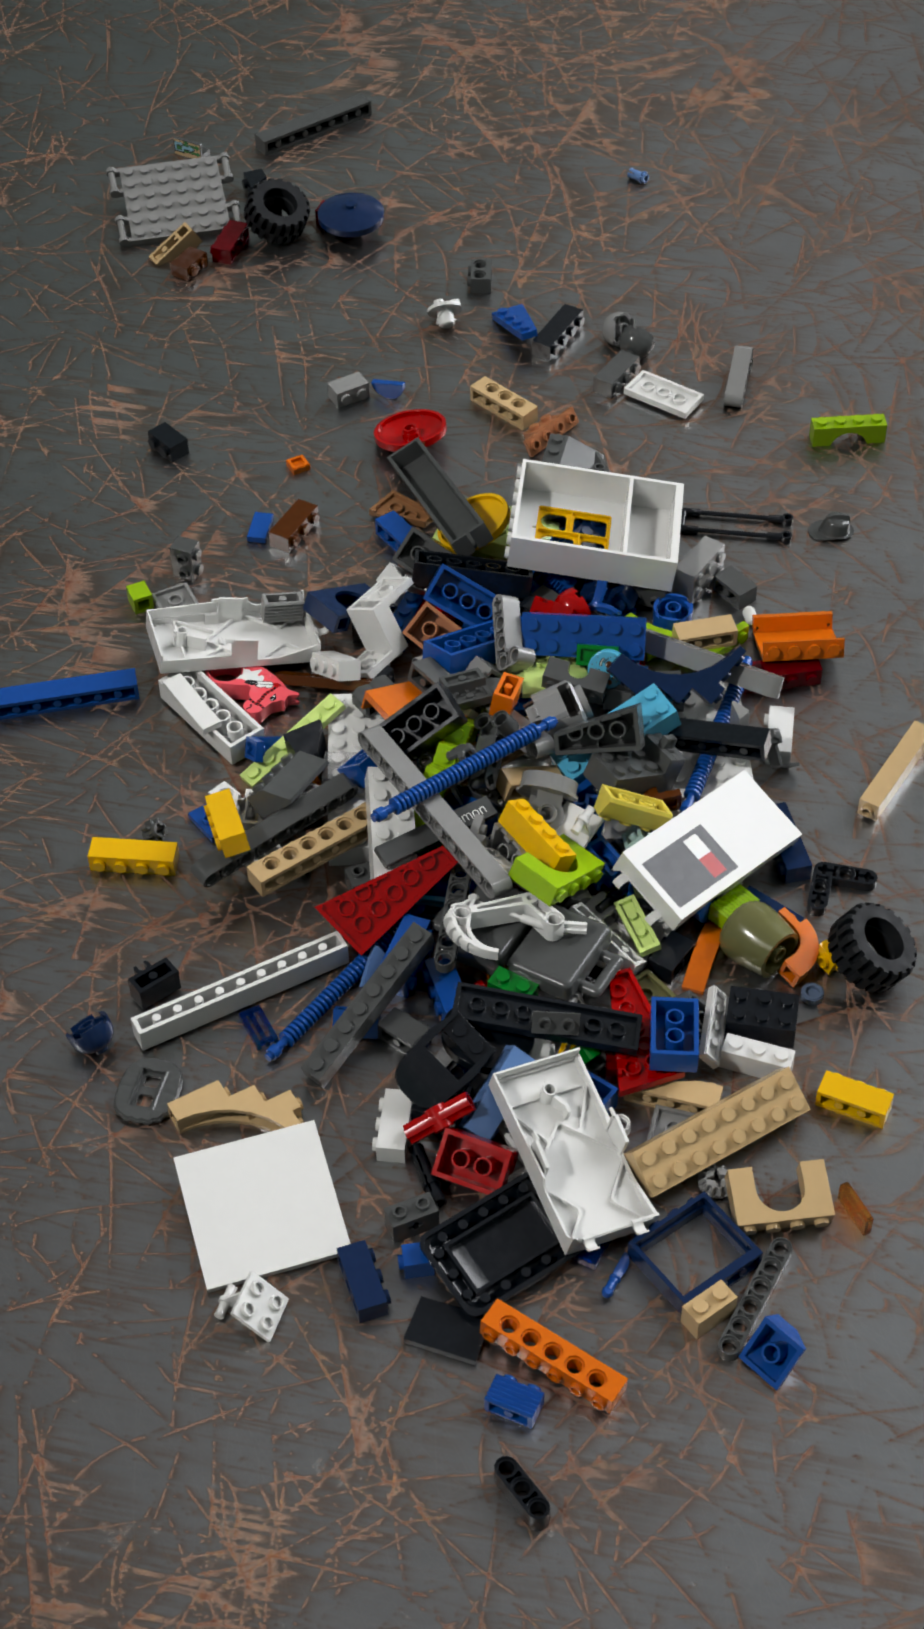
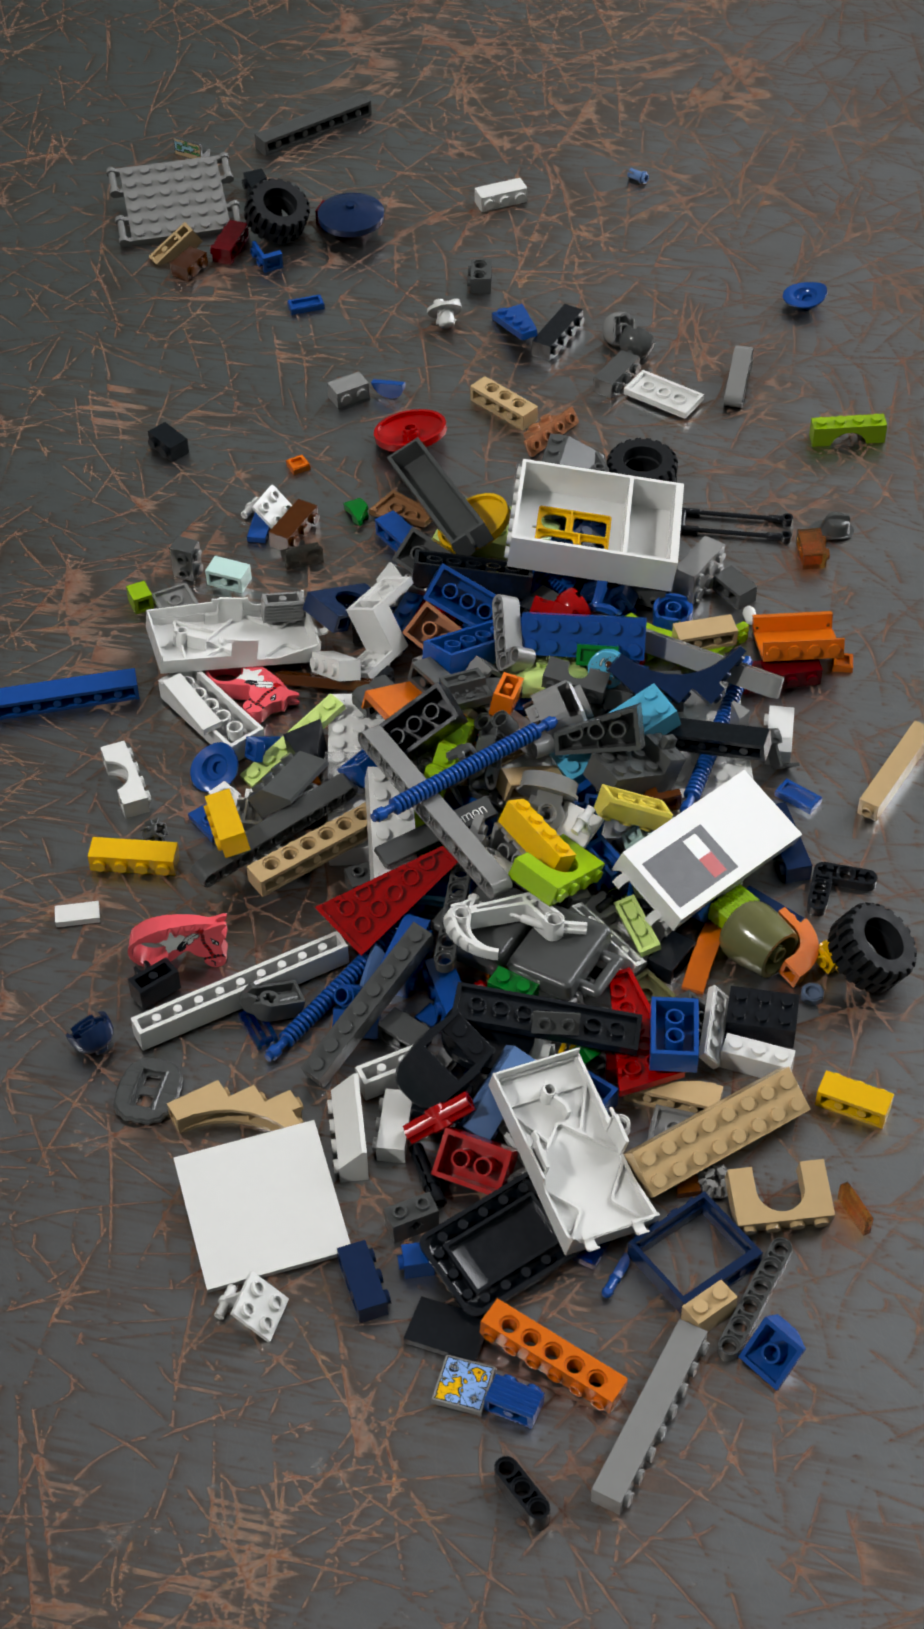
none -> white tile [55,901,100,928]
none -> white arch [100,741,152,819]
none -> coral animal [128,913,228,967]
none -> blue hat [190,742,239,792]
none -> light aqua brick [205,556,252,593]
none -> dark grey piece [239,980,306,1022]
none -> white plate [241,484,292,529]
none -> blue bracket [250,241,284,273]
none -> clear smoke bracket [281,542,324,570]
none -> blue tile [287,294,325,315]
none -> white slope [327,1073,369,1183]
none -> blue brick [333,984,363,1007]
none -> green slope [343,498,369,526]
none -> white brick [355,1045,413,1100]
none -> blue tile [415,1003,438,1029]
none -> tile [432,1354,496,1417]
none -> white brick [474,178,527,212]
none -> light grey brick [591,1319,710,1515]
none -> black tyre [607,438,678,483]
none -> reddish brown tile [676,1173,701,1199]
none -> blue tile [774,778,822,814]
none -> blue hat [783,282,827,310]
none -> clear orange brick [796,528,830,569]
none -> orange tile [832,653,853,673]

